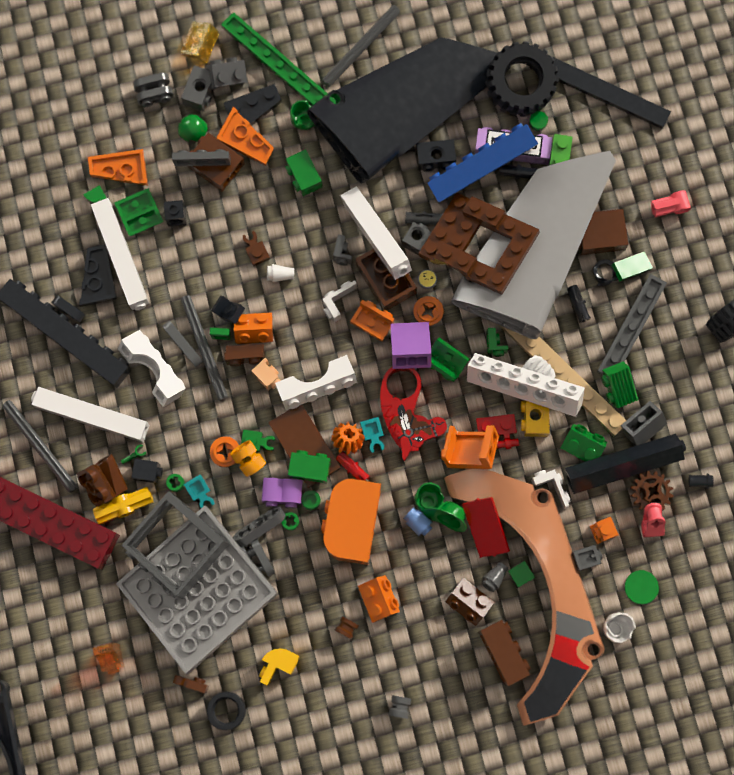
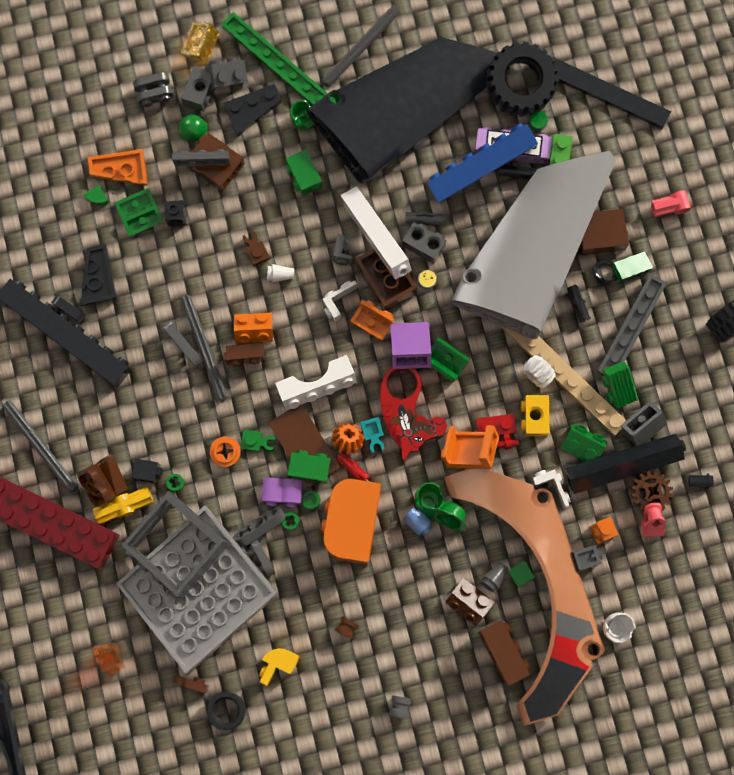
white brick [31,387,150,443] -> none
white brick [91,198,150,310] -> none
white arch [118,330,186,407] -> none
green hand [121,445,146,464] -> none
teal plate [184,474,215,508] -> none
green tile [210,328,231,340] -> none
black bracket [212,296,245,324] -> none
orange wing [216,107,274,166] -> none
light orange wheel [230,440,266,477] -> none
light nougat brick [251,358,281,391] -> none
orange bracket [358,575,400,623] -> none
orange gear [413,296,444,326] -> none
black brick [416,139,456,172] -> none
reddish brown piece [418,193,540,295] -> none
red piece [462,497,510,558] -> none
white brick [467,353,585,417] -> none
green bracket [486,327,509,357] -> none
green piece [625,570,659,604] -> none

